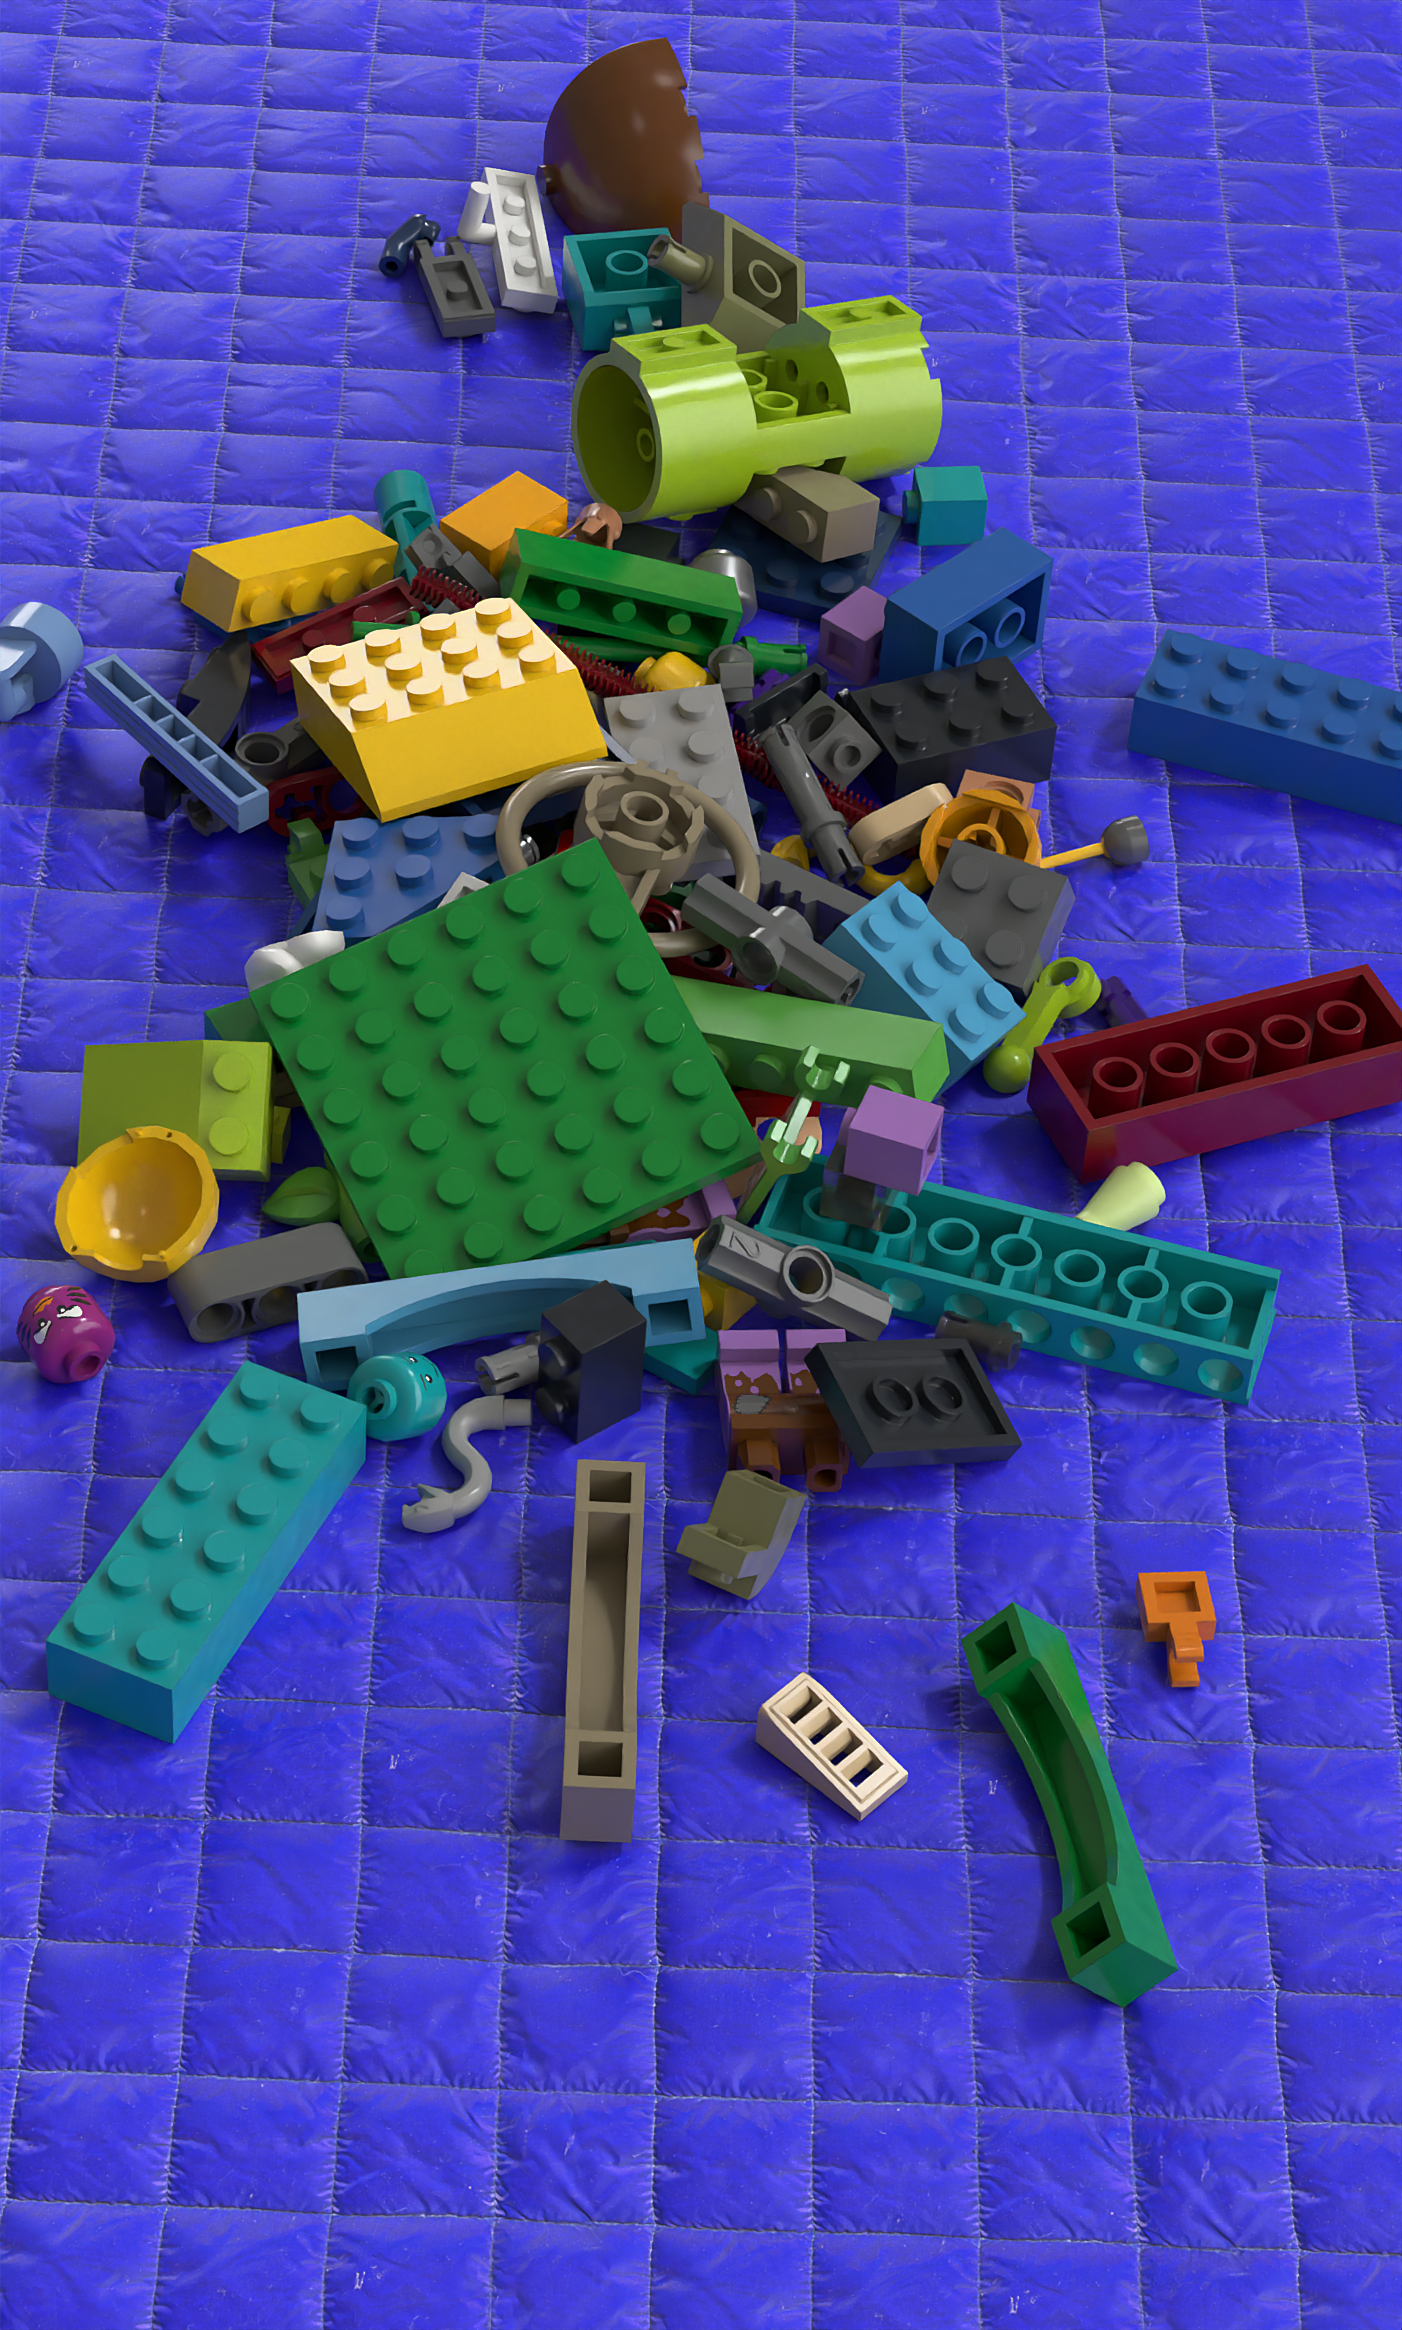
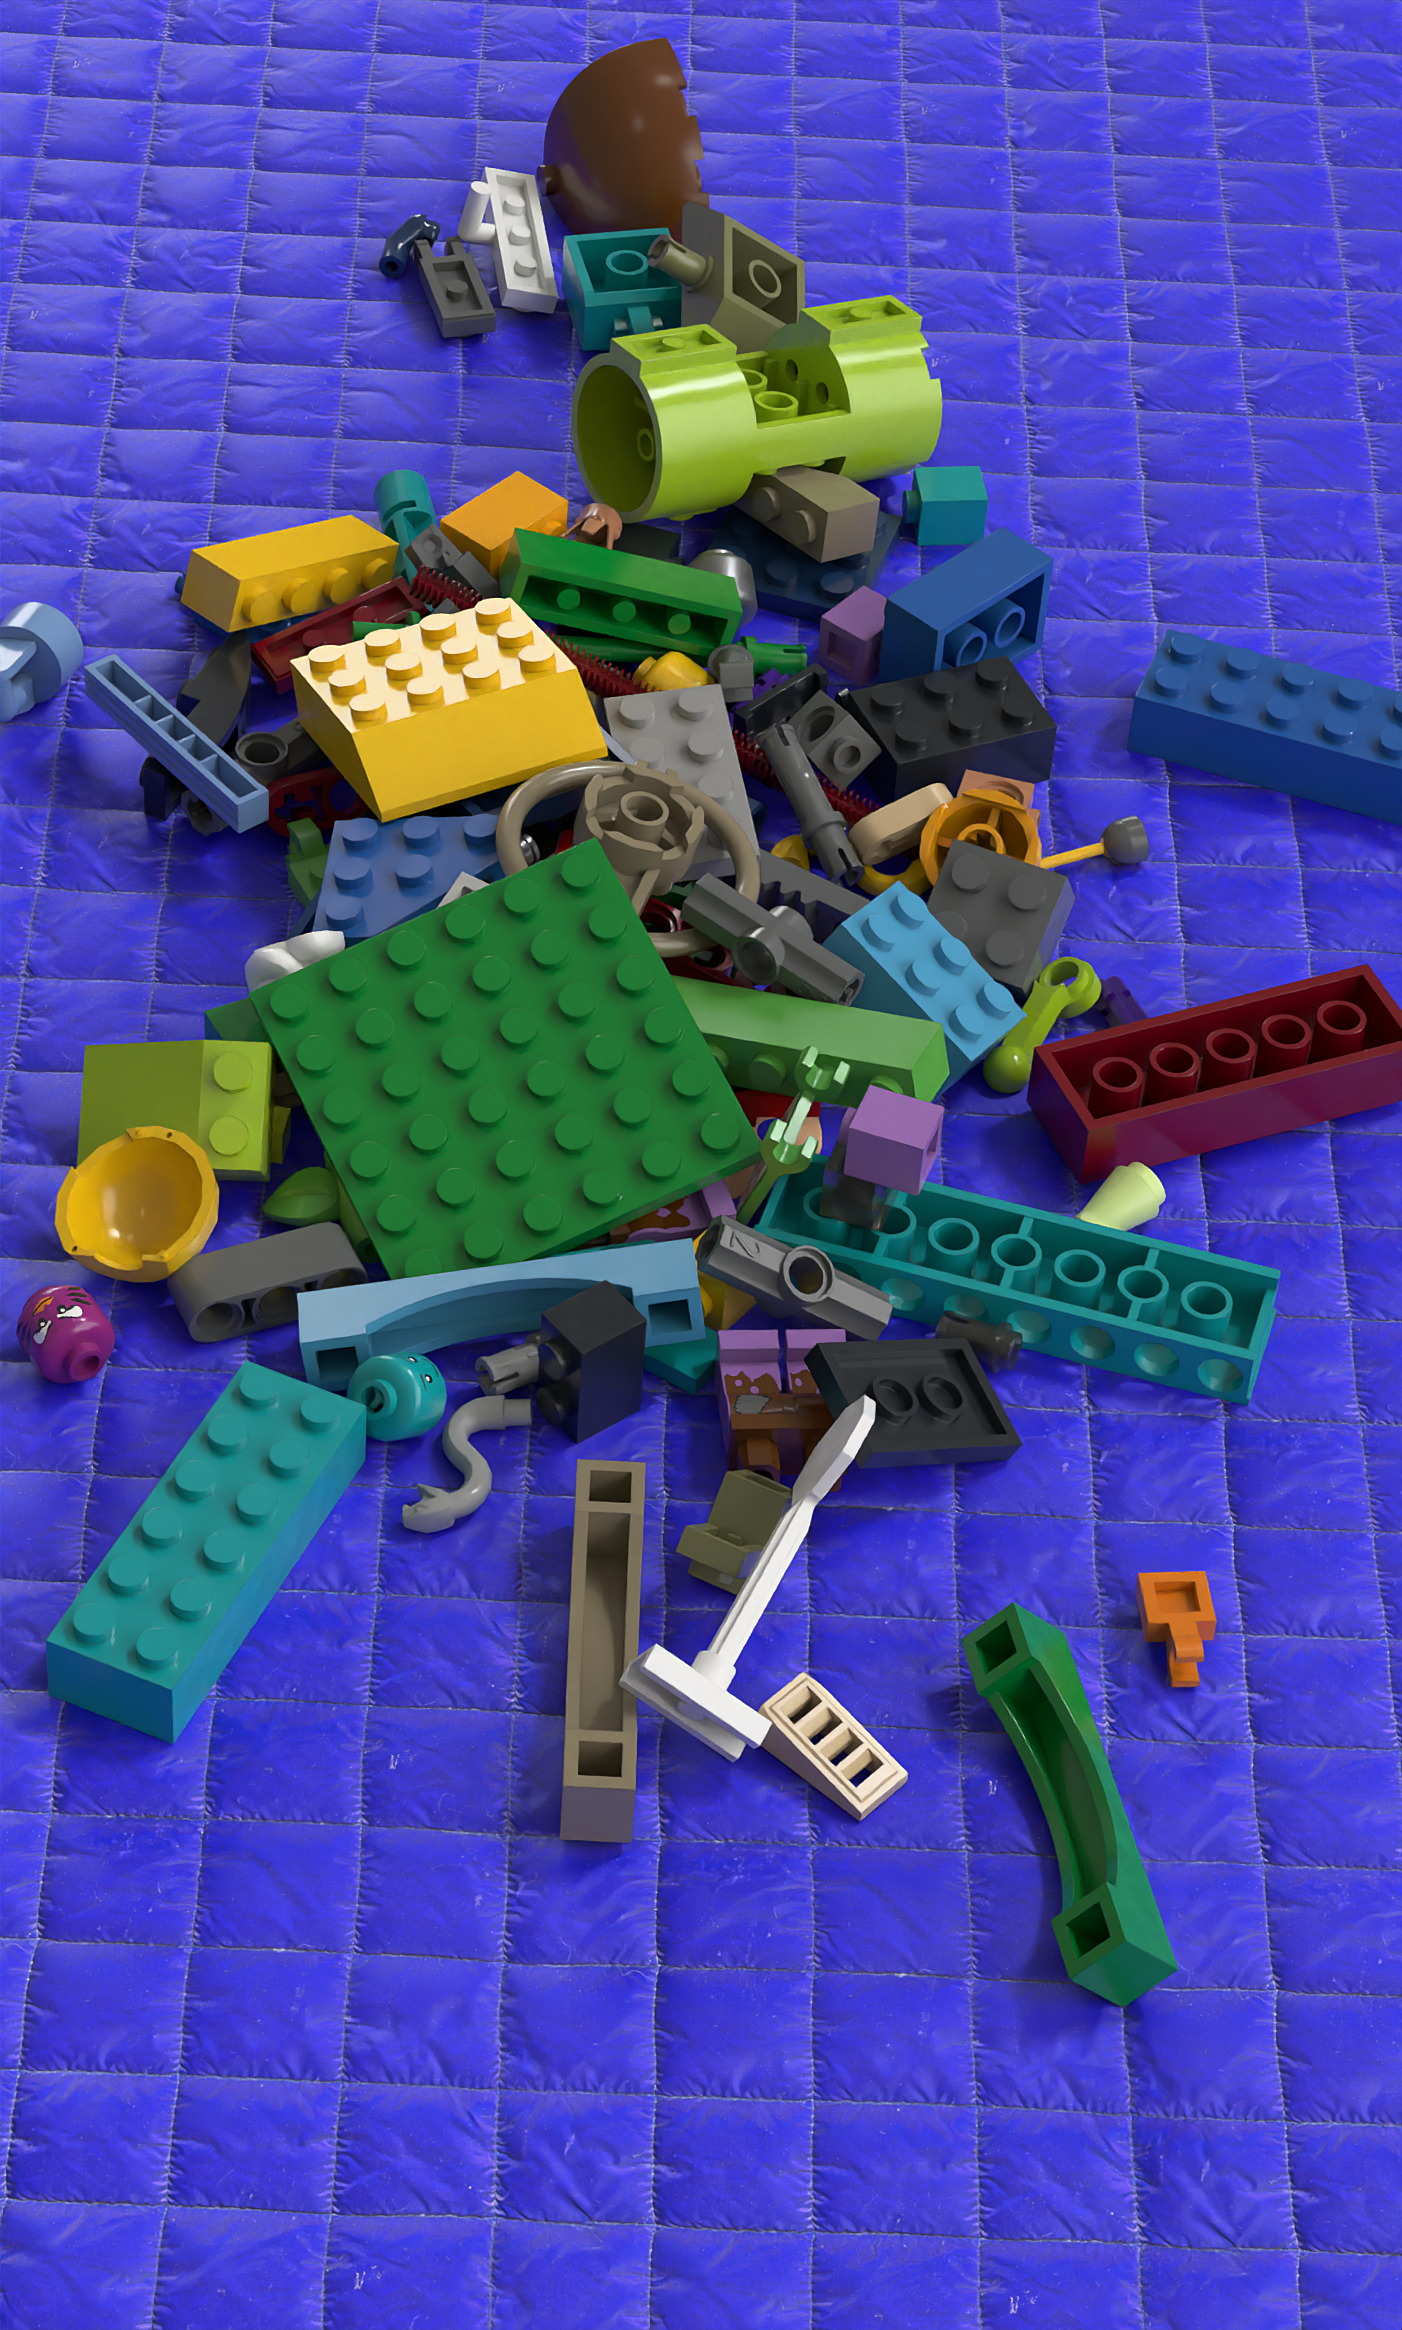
none -> white piece [618,1395,876,1762]

